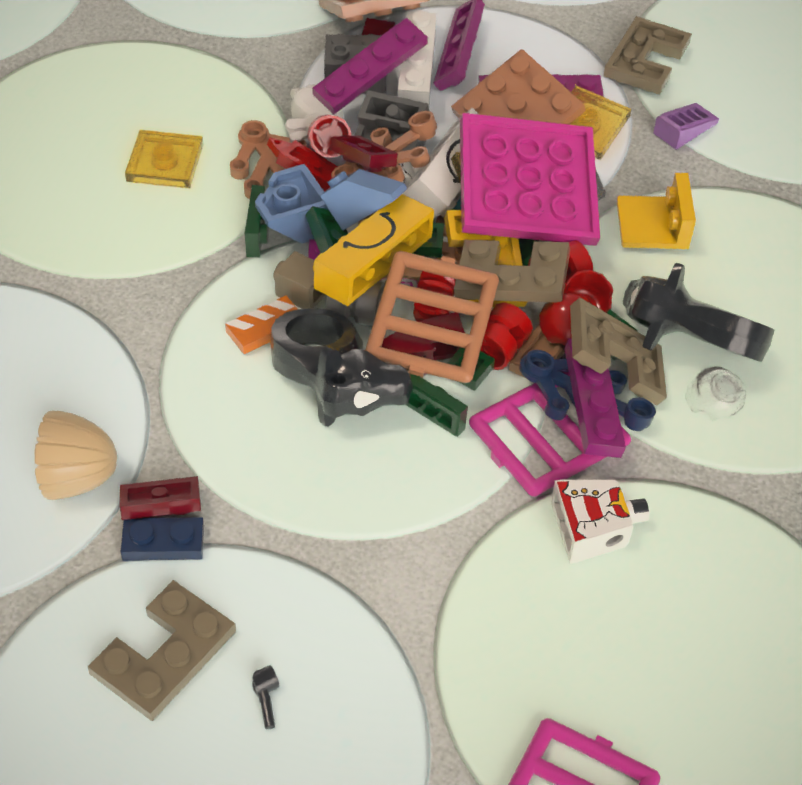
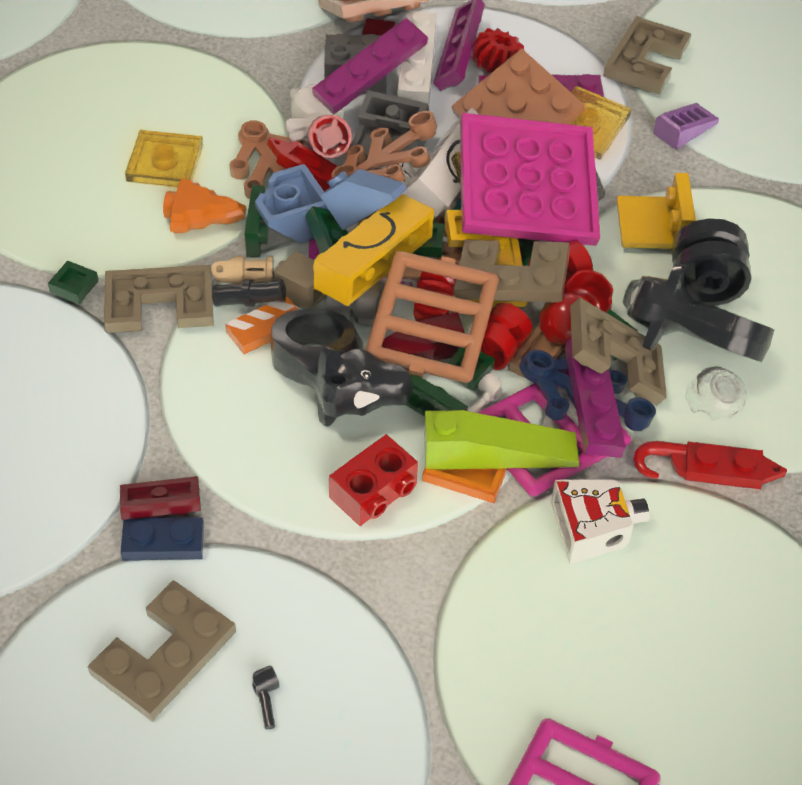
tan hair [35,410,117,500] -> none
dark red plate [330,135,398,172] -> none
none -> dark green plate [48,260,99,304]
none -> dark tan plate [104,265,214,333]
none -> orange rock [163,179,247,234]
none -> tan piece [211,256,274,284]
none -> black pin [212,279,286,307]
none -> red brick [329,434,418,526]
none -> orange tile [422,468,507,504]
none -> lime slope [424,410,579,469]
none -> white hand [469,373,503,413]
none -> red gear [472,28,524,74]
none -> red plate [633,441,787,490]
none -> black wheel [671,218,752,306]

